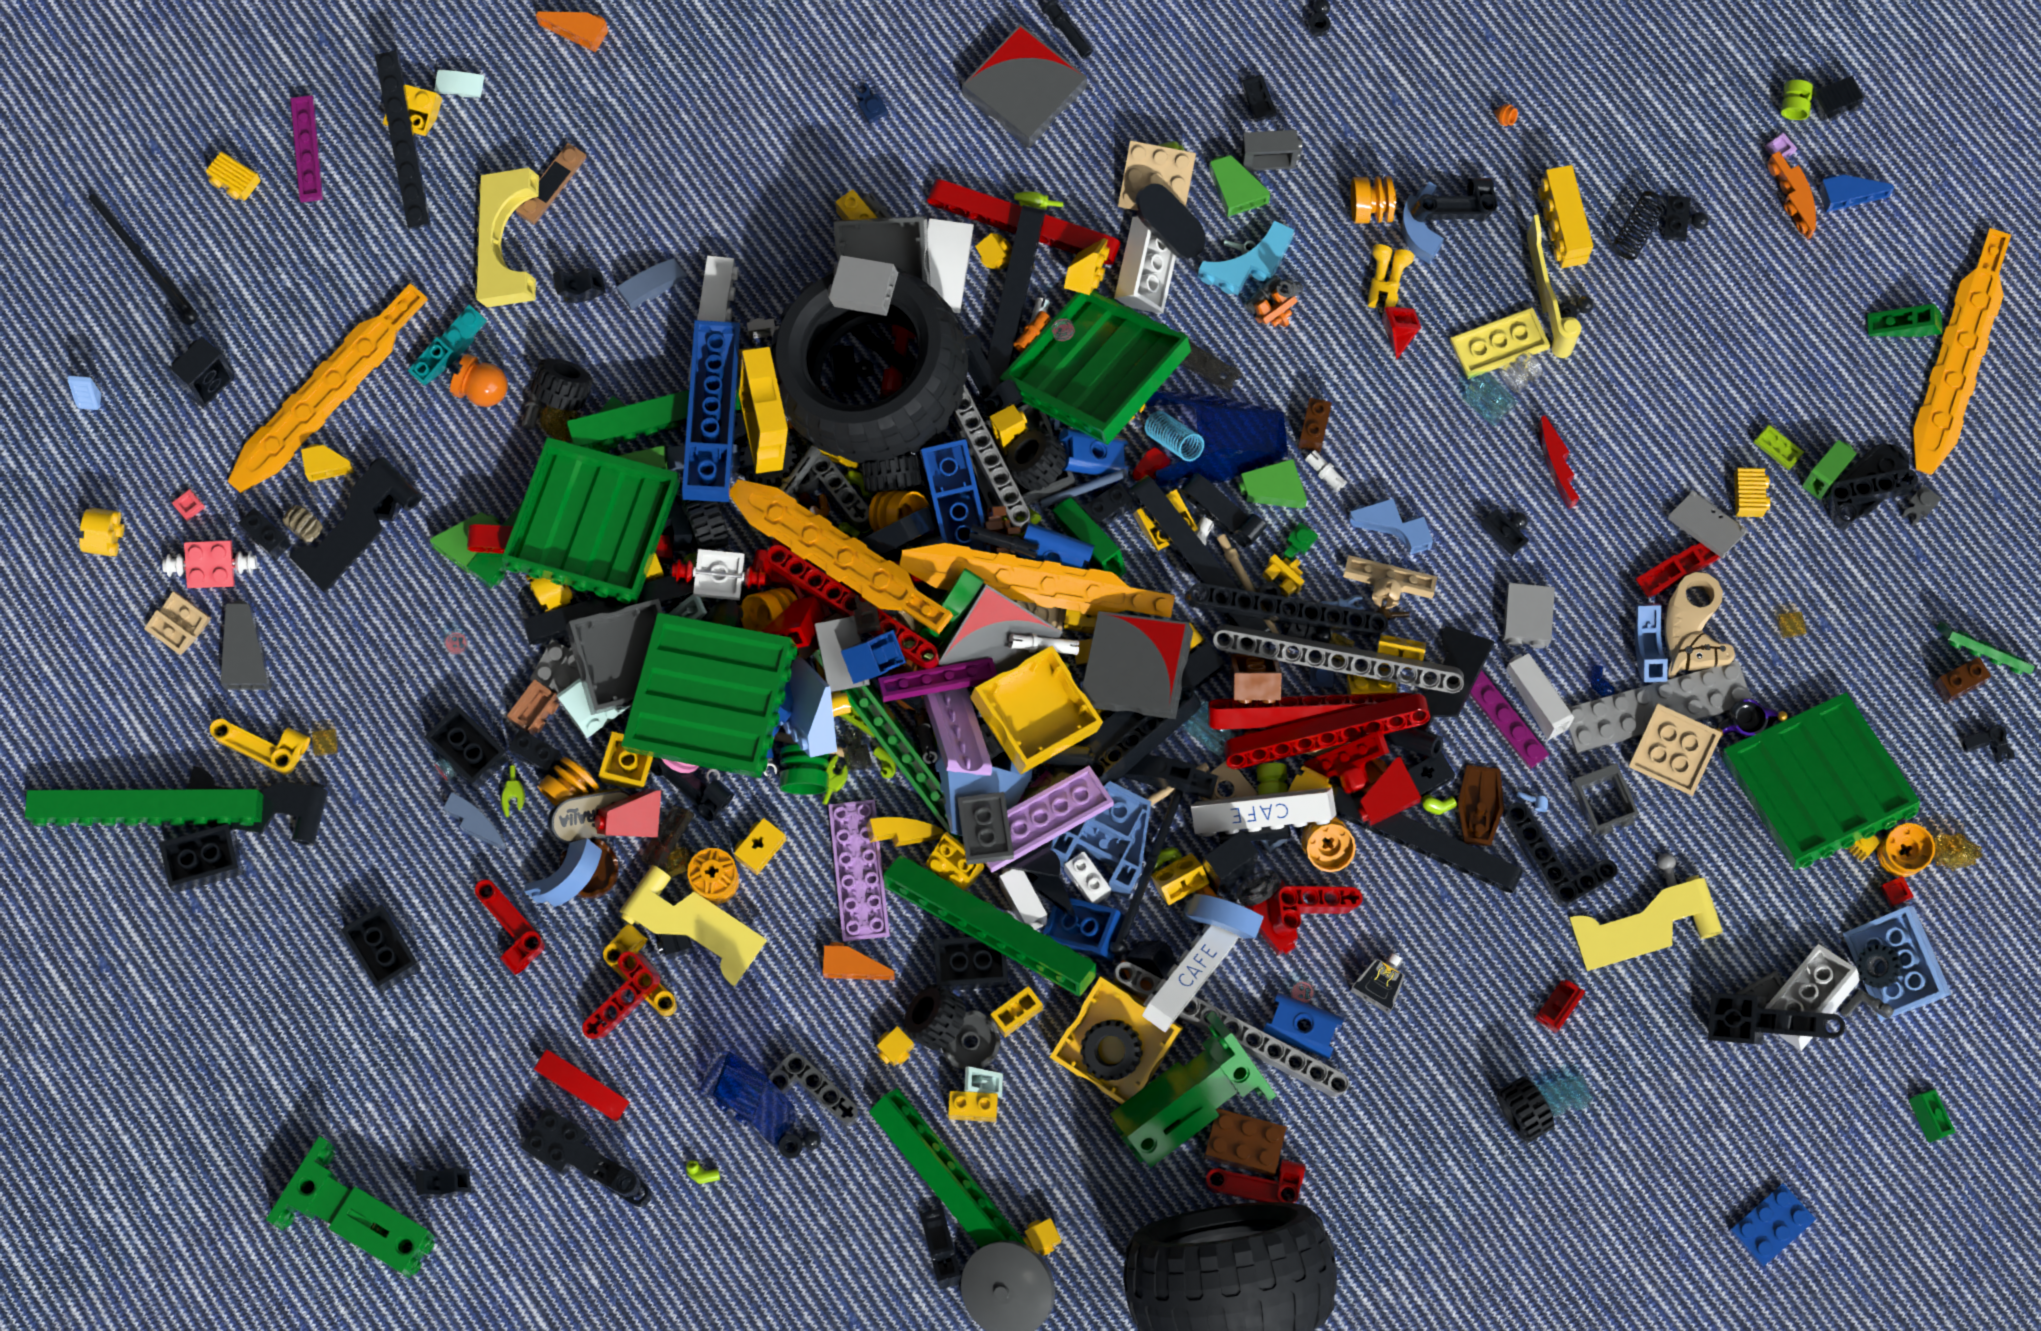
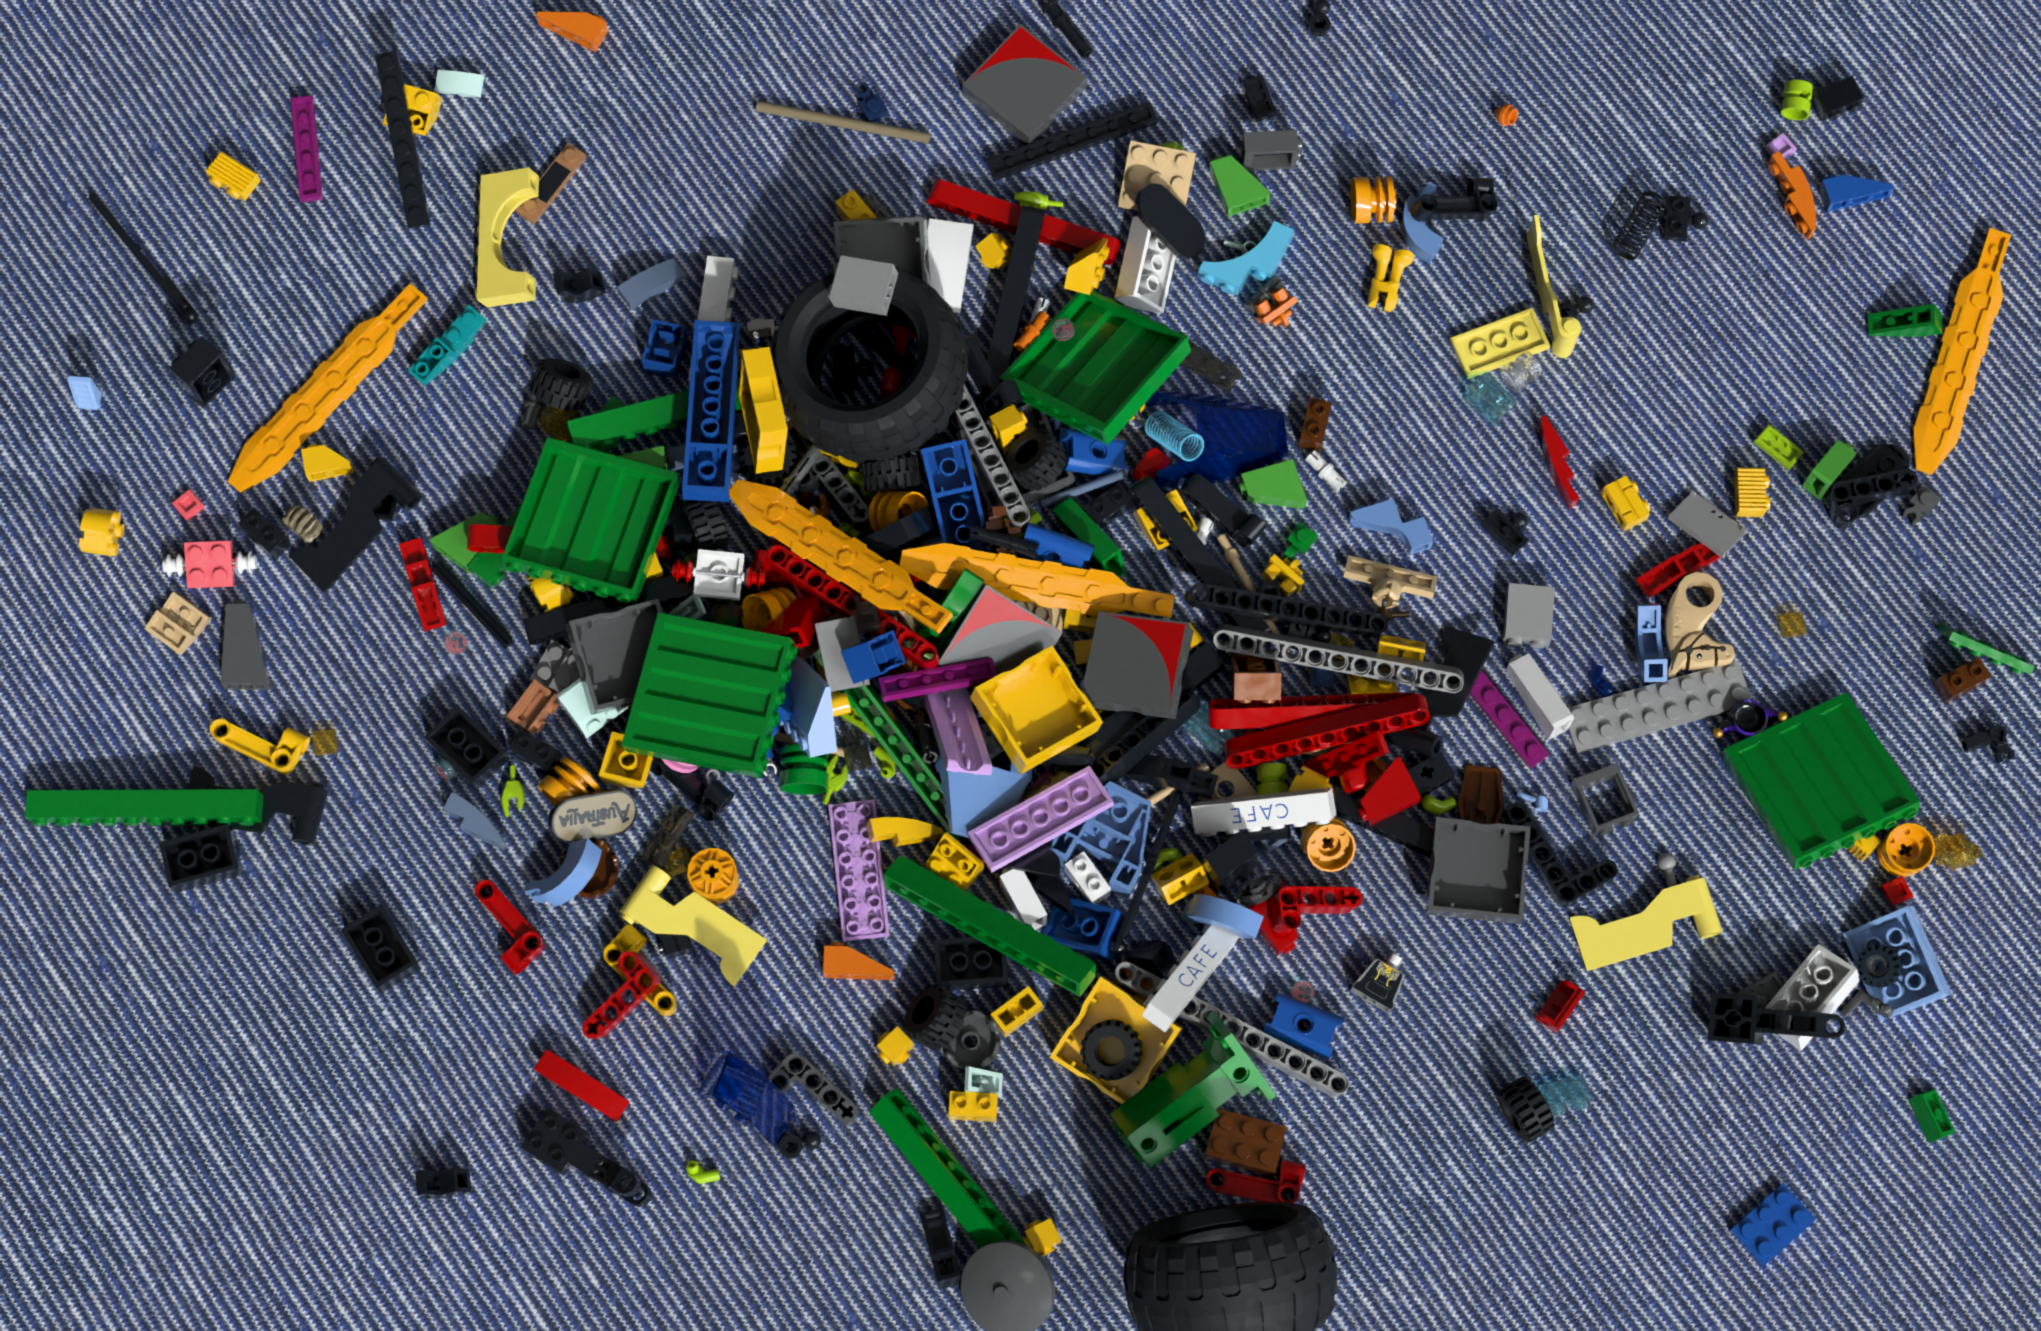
green brick [266,1136,435,1278] -> none
orange tile [450,353,508,408] -> none
slope [595,788,661,837] -> none
yellow brick [734,818,787,875] -> none
dark grey plate [957,792,1014,865] -> none
white pin [1008,634,1079,655] -> none
dark grey pin [1277,280,1303,298] -> none
light blue piece [1320,595,1364,610] -> none
red slope [1381,306,1422,359] -> none
yellow piece [1538,165,1594,268] -> none
tan plate [1628,703,1722,796] -> none
none -> red slope [399,537,447,632]
none -> black axle [432,562,514,649]
none -> blue piece [642,319,688,379]
none -> dark tan piece [756,101,931,144]
none -> black plate [985,101,1158,182]
none -> dark grey tile [1426,817,1531,924]
none -> yellow brick [1601,476,1650,531]

